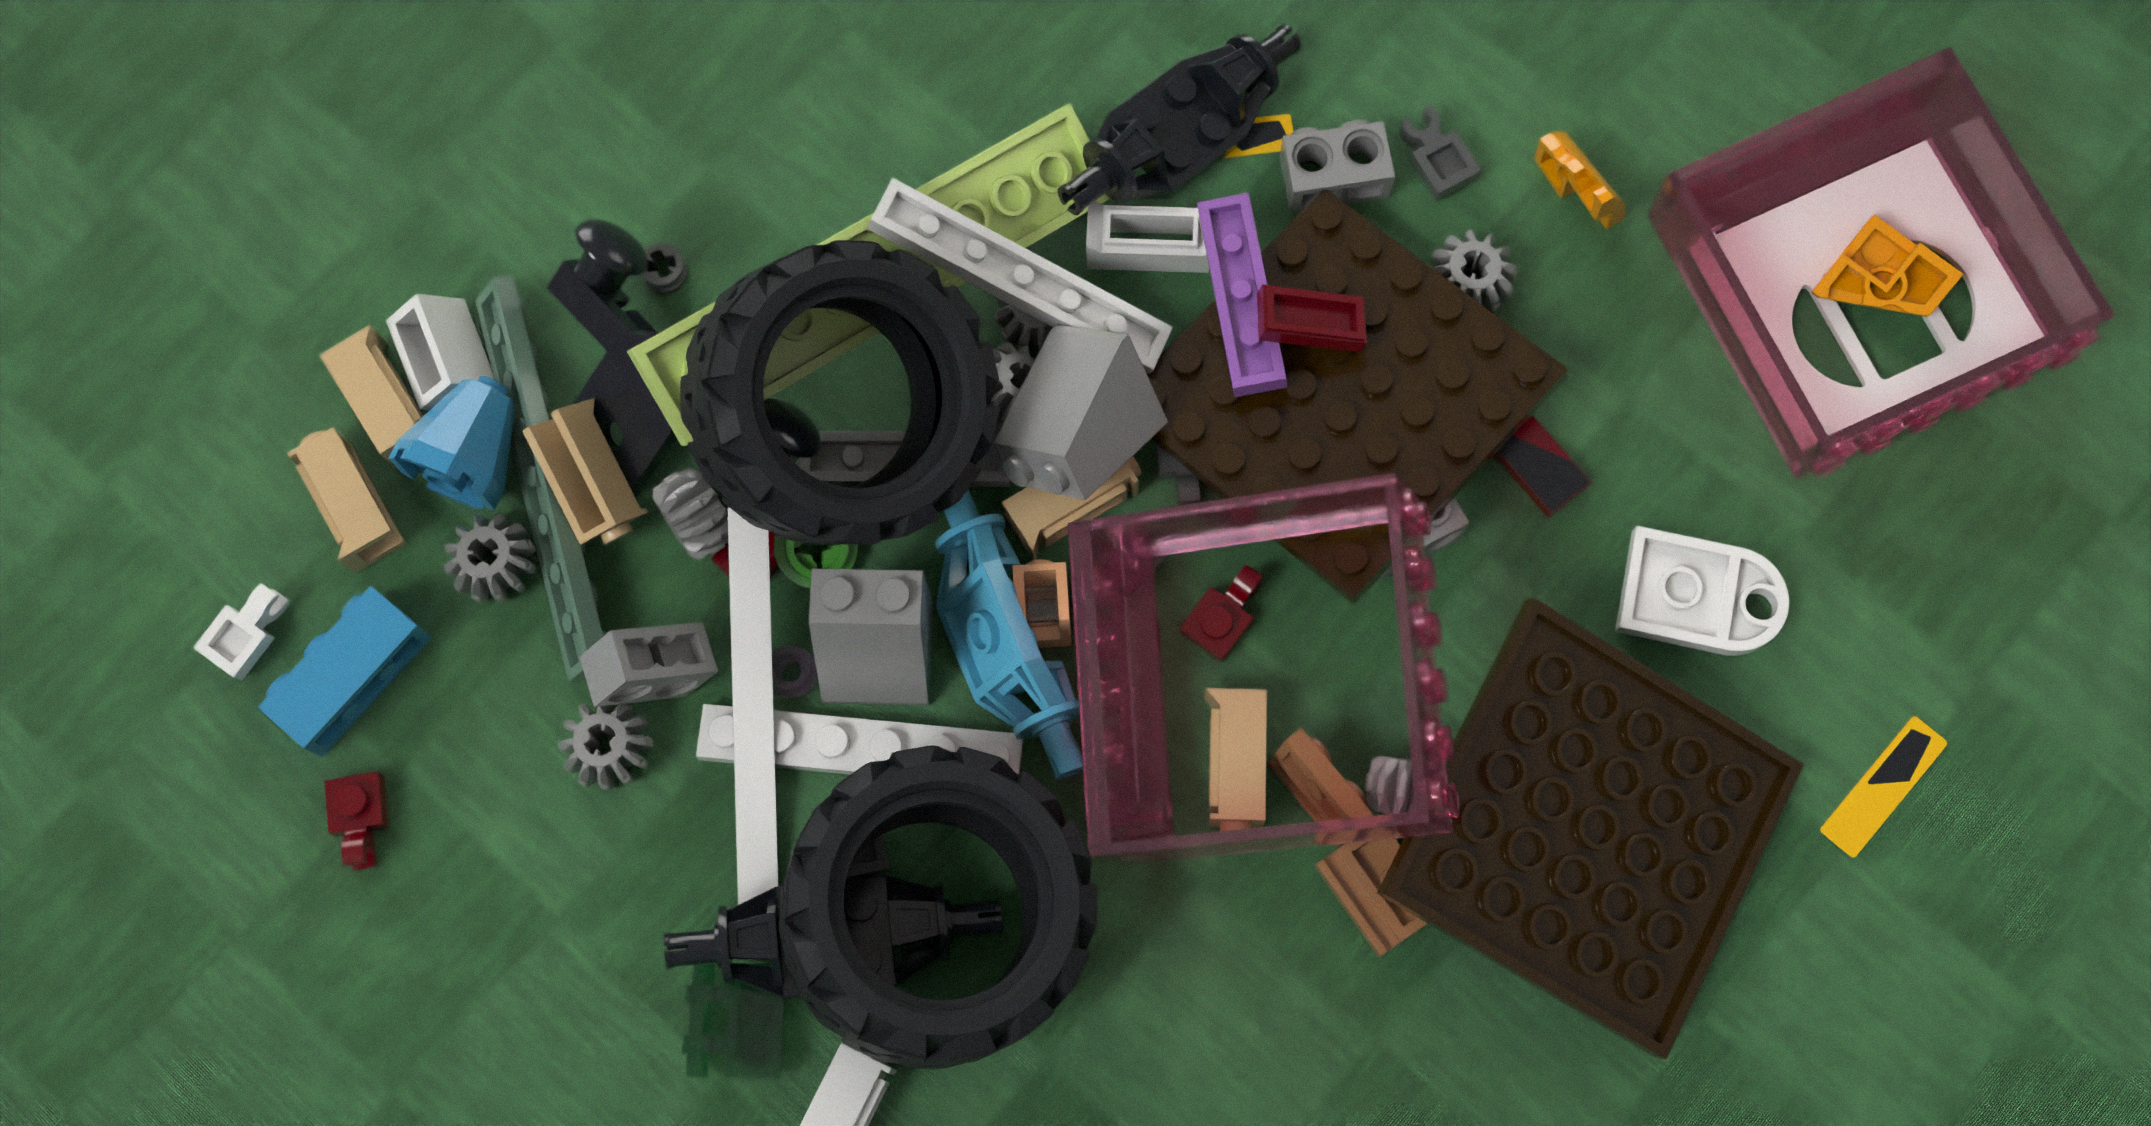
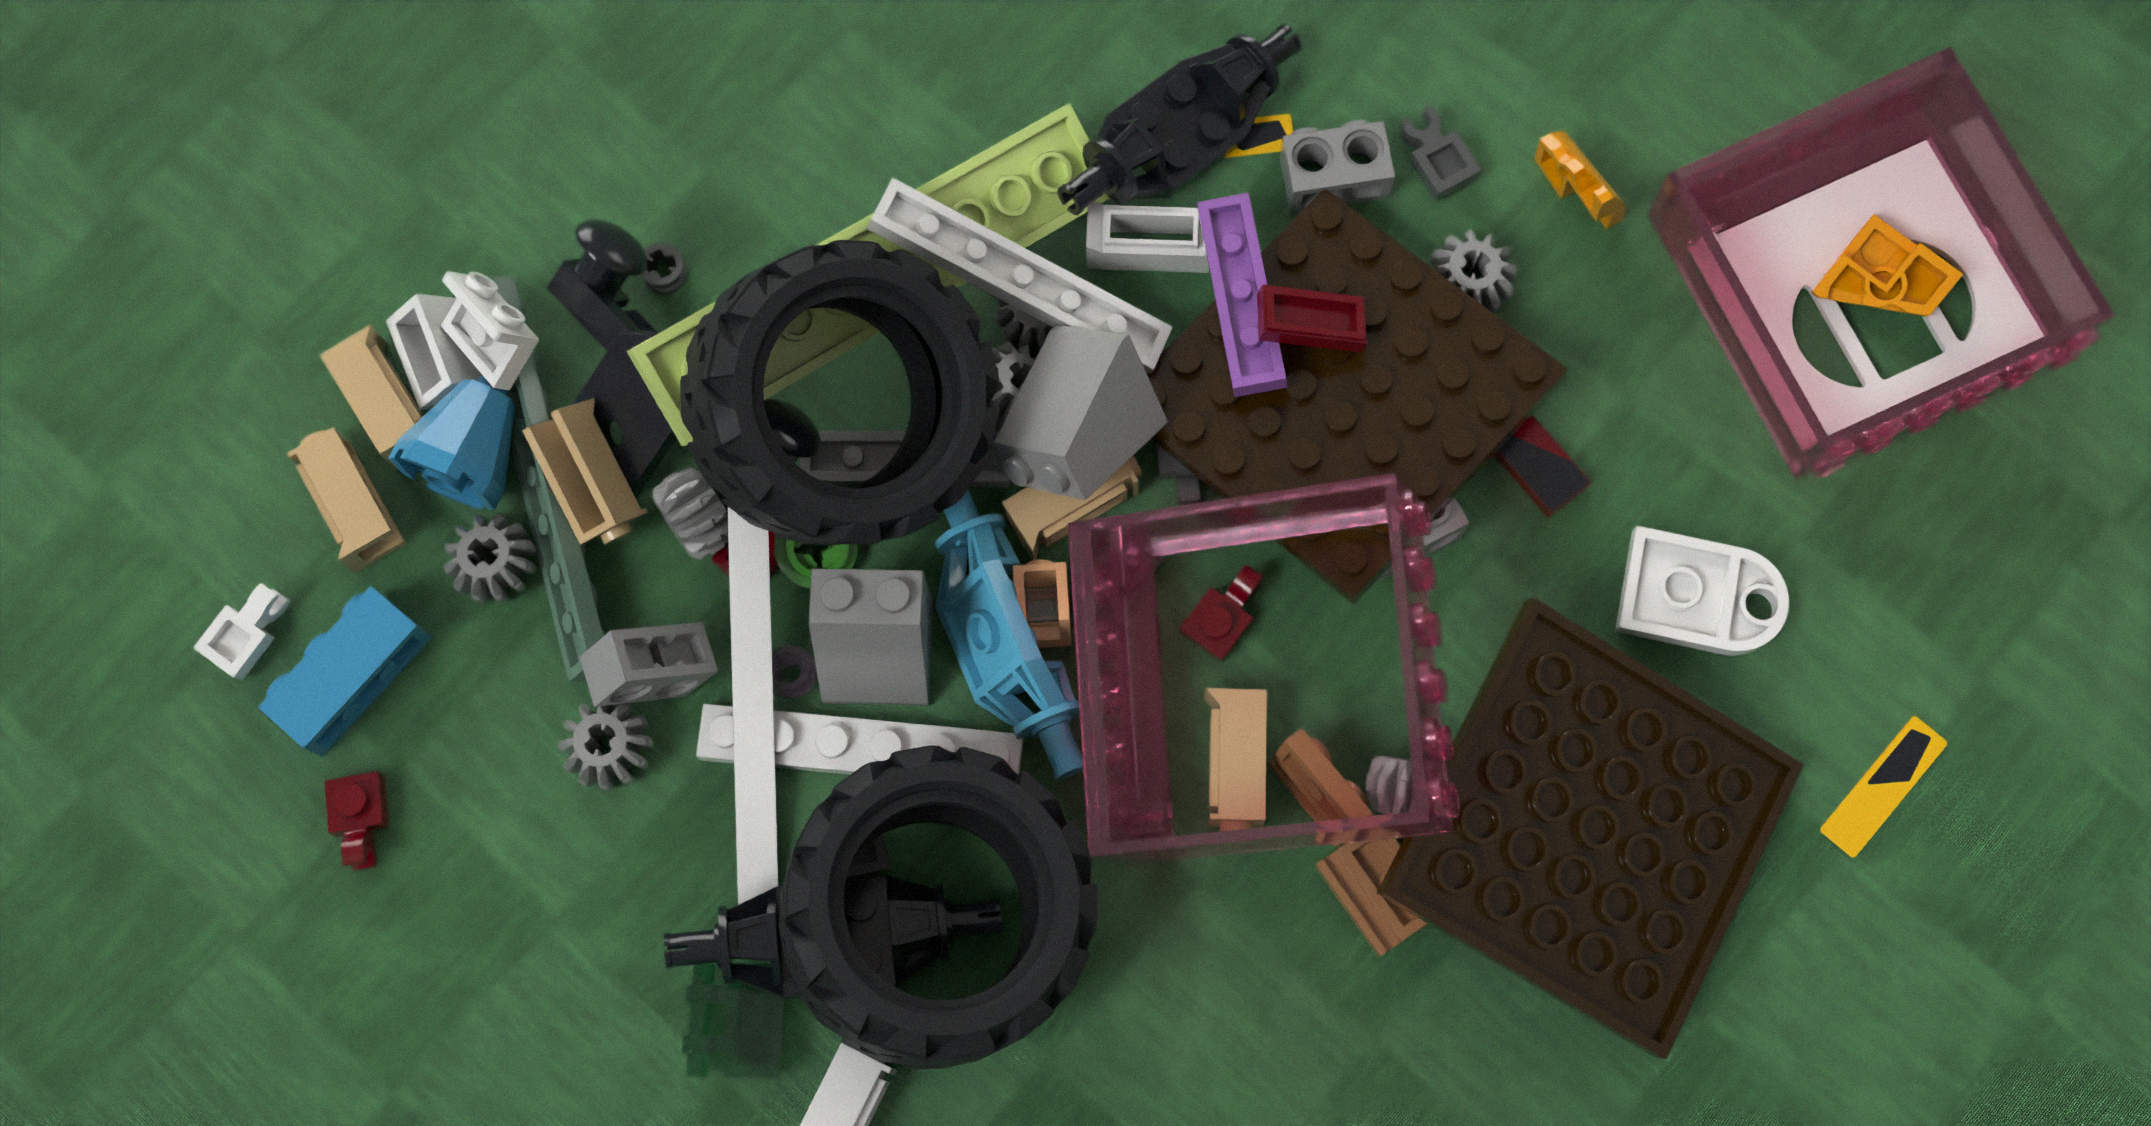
none -> white bracket [441,271,539,390]

